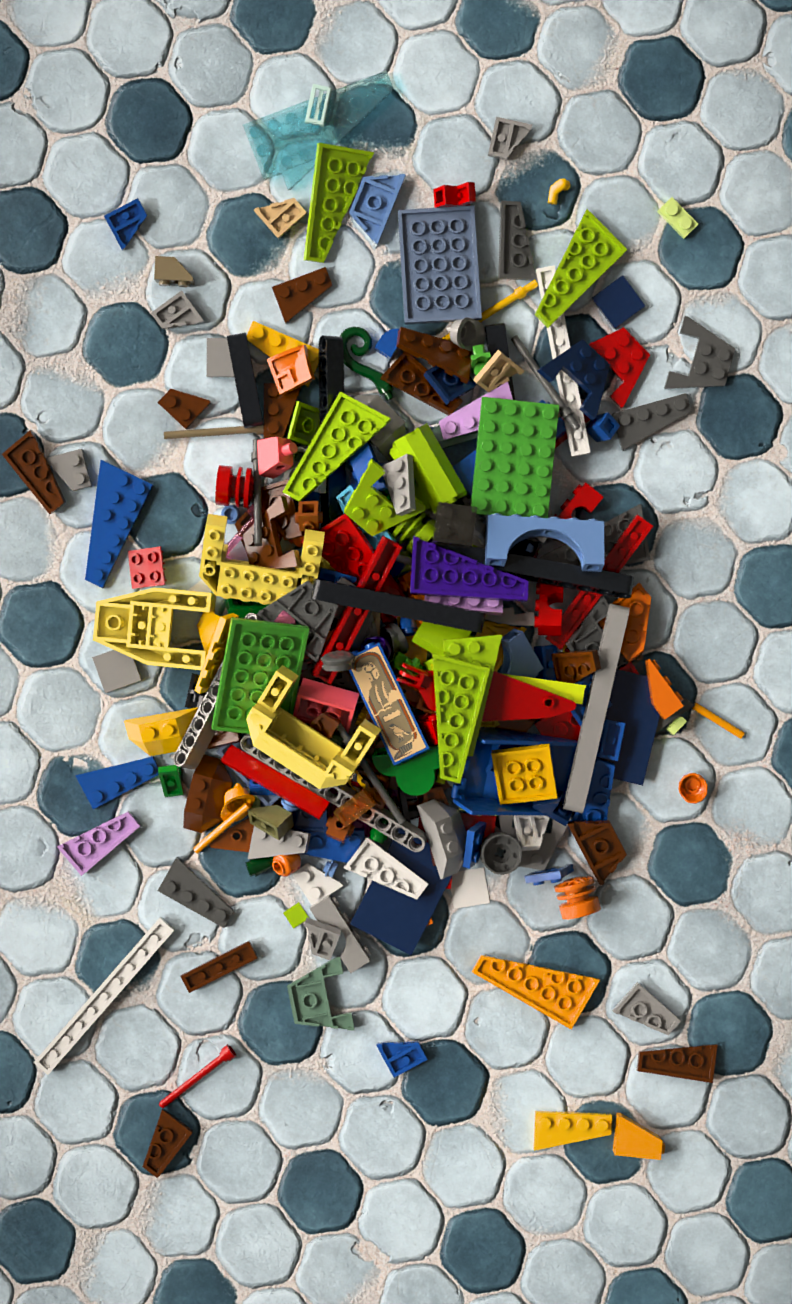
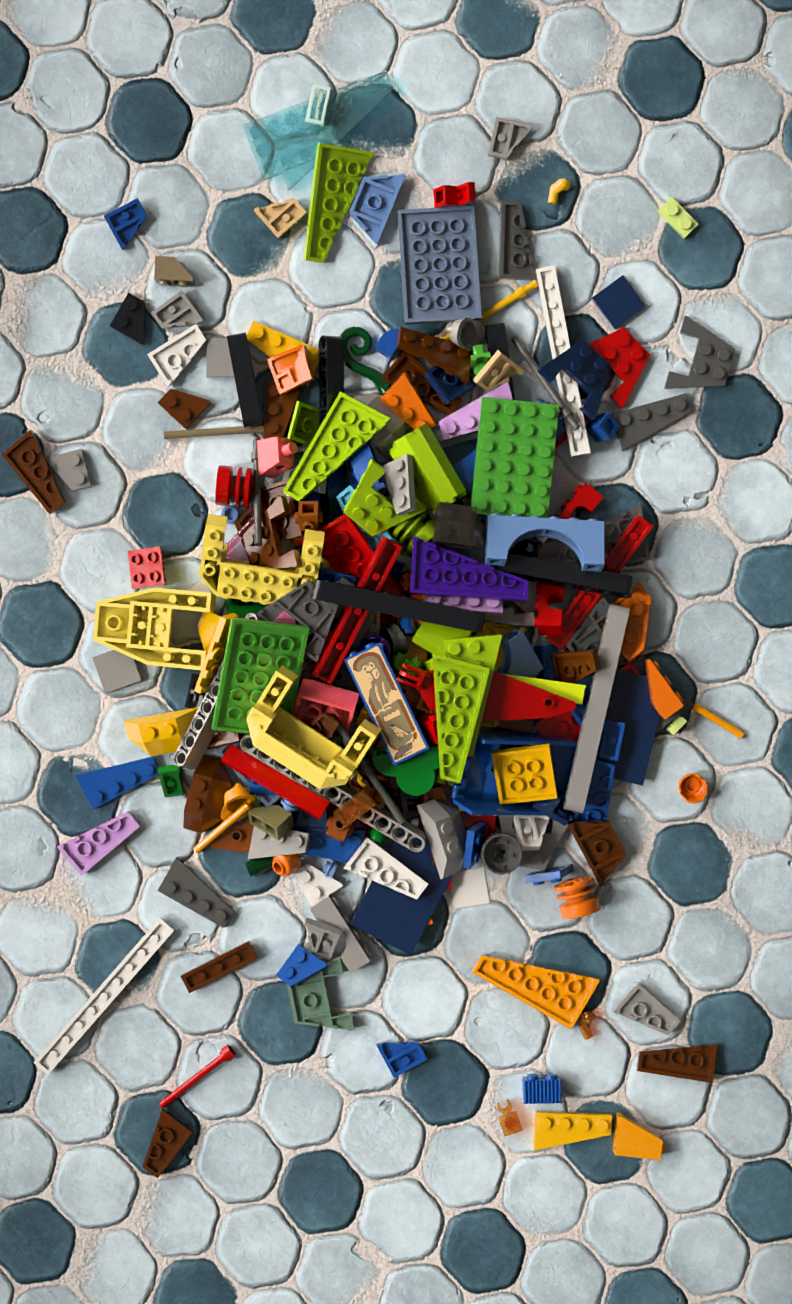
blue wing [85,460,153,588] -> none
reddish brown wing [272,267,332,324] -> none
lime sticker [283,902,309,929] -> none
dark grey piece [321,650,355,671] -> none
lime wing [534,209,627,328] -> none
none -> black wing [110,293,146,345]
none -> white wing [147,324,207,388]
none -> blue wing [276,944,328,988]
none -> orange wing [380,371,437,430]
none -> clear orange plate [497,1099,523,1136]
none -> blue brick [522,1073,562,1104]
none -> clear orange arm [578,1010,595,1040]

